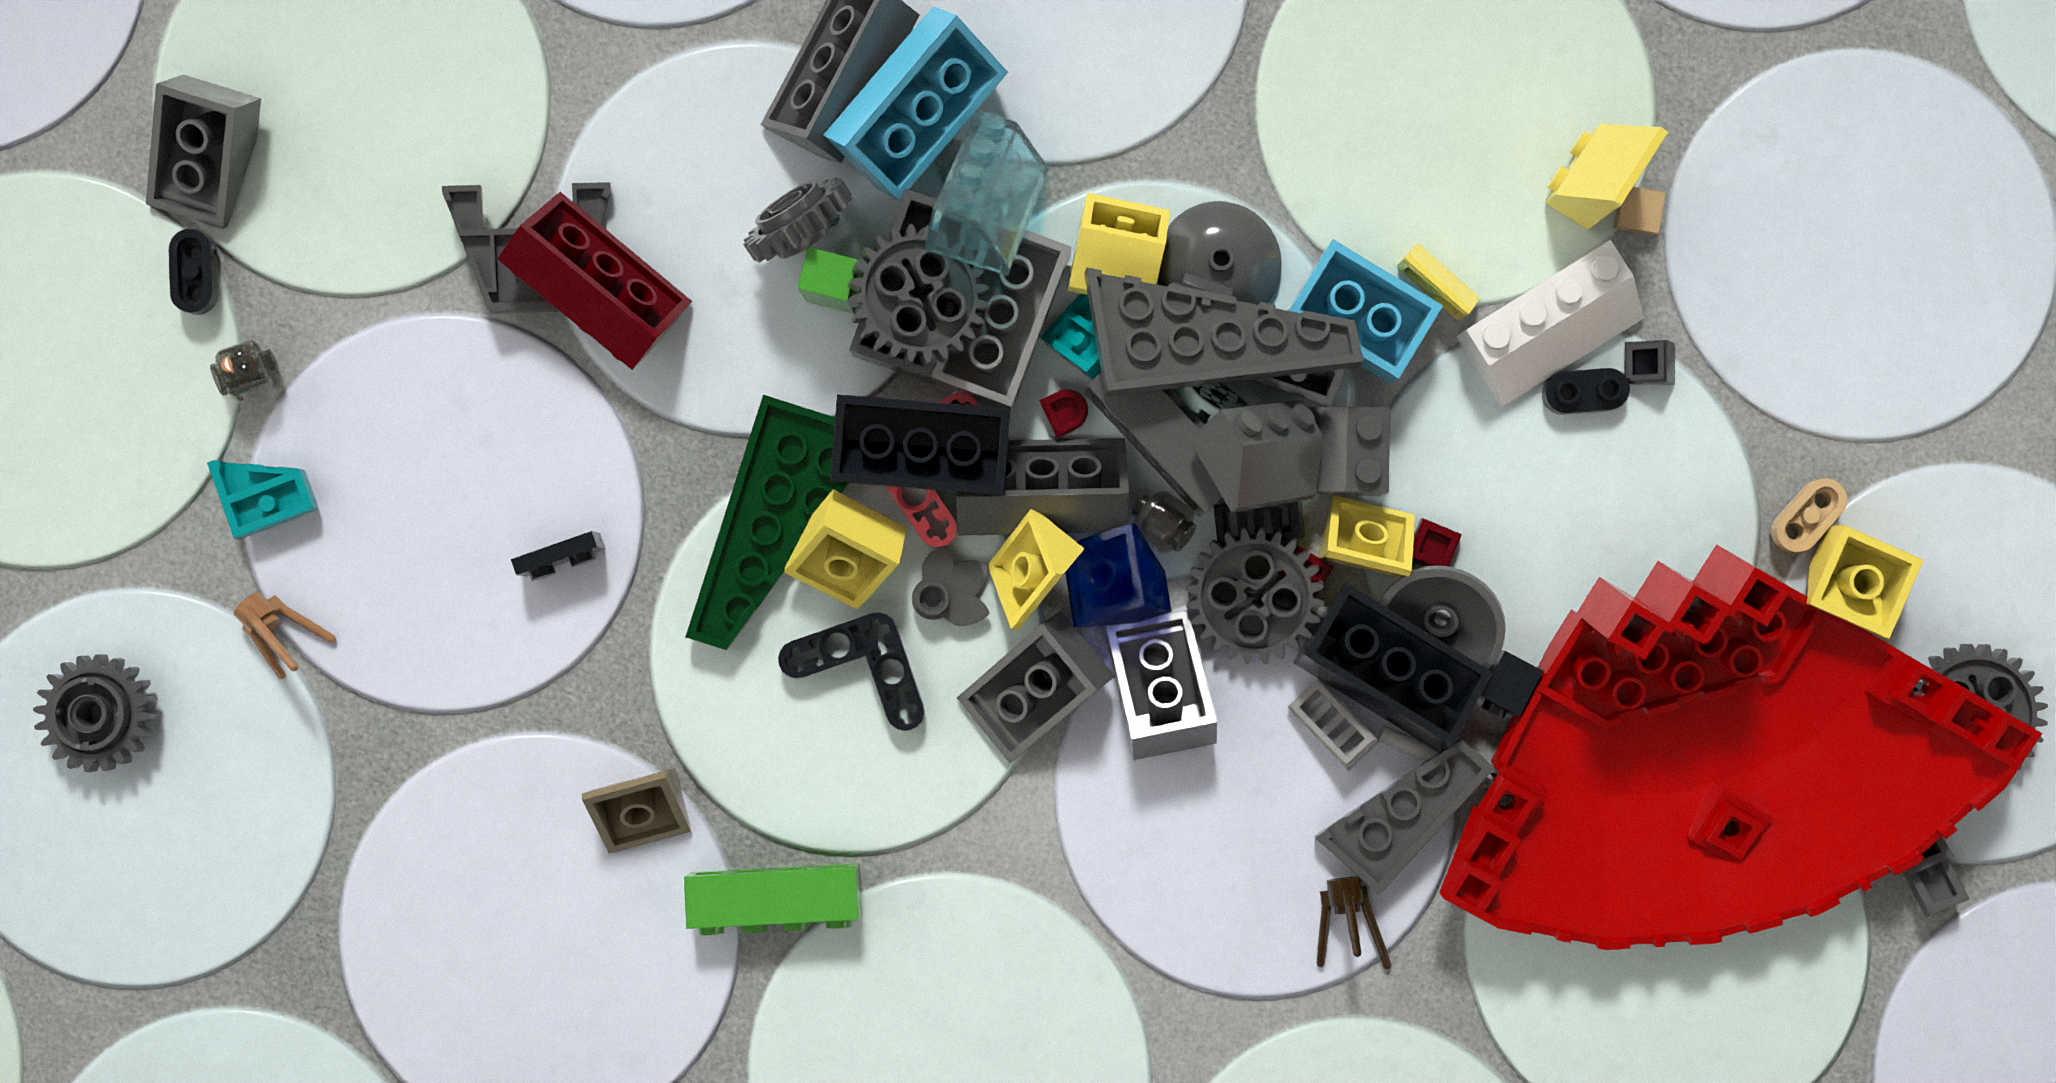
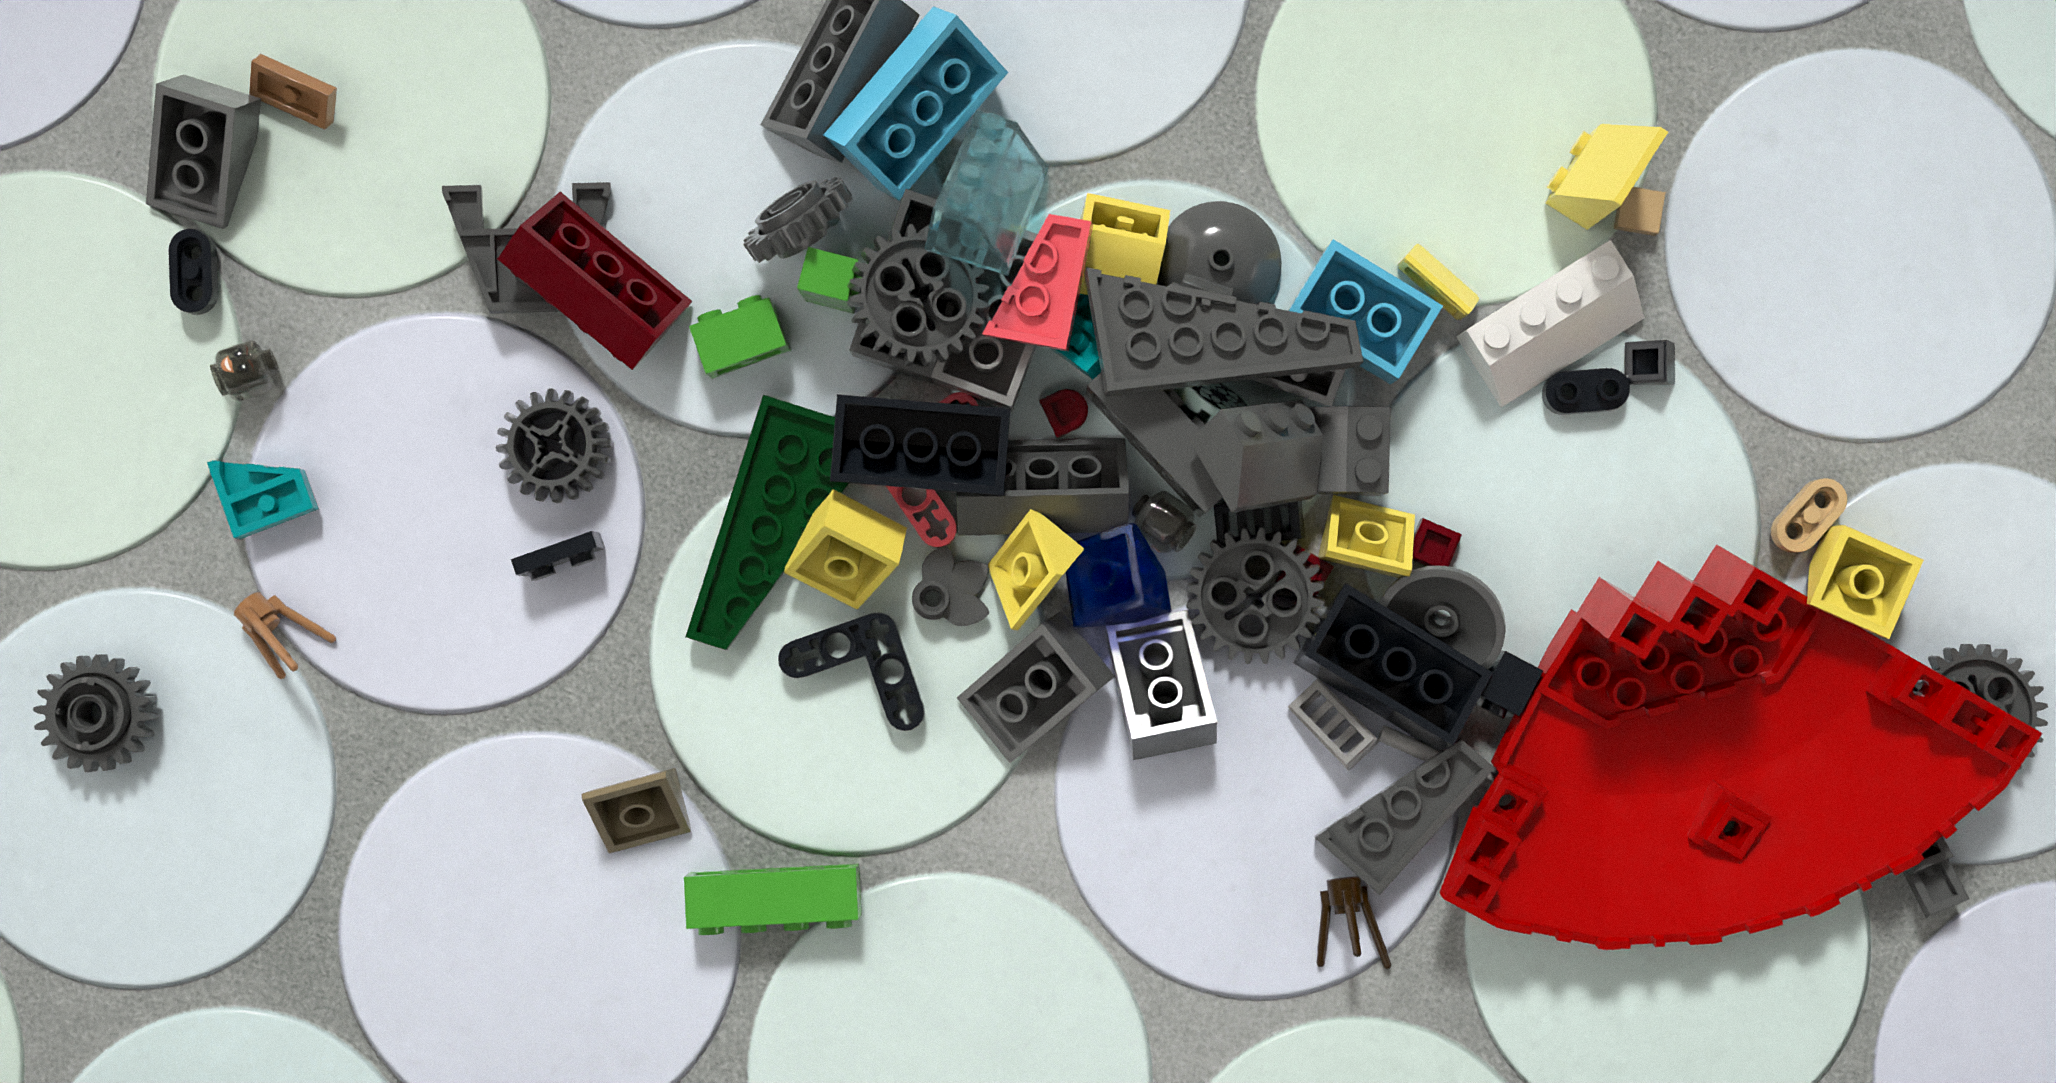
none -> medium nougat plate [249,54,337,130]
none -> dark grey gear [495,388,613,503]
none -> bright green brick [689,295,791,379]
none -> coral wing [982,214,1093,351]

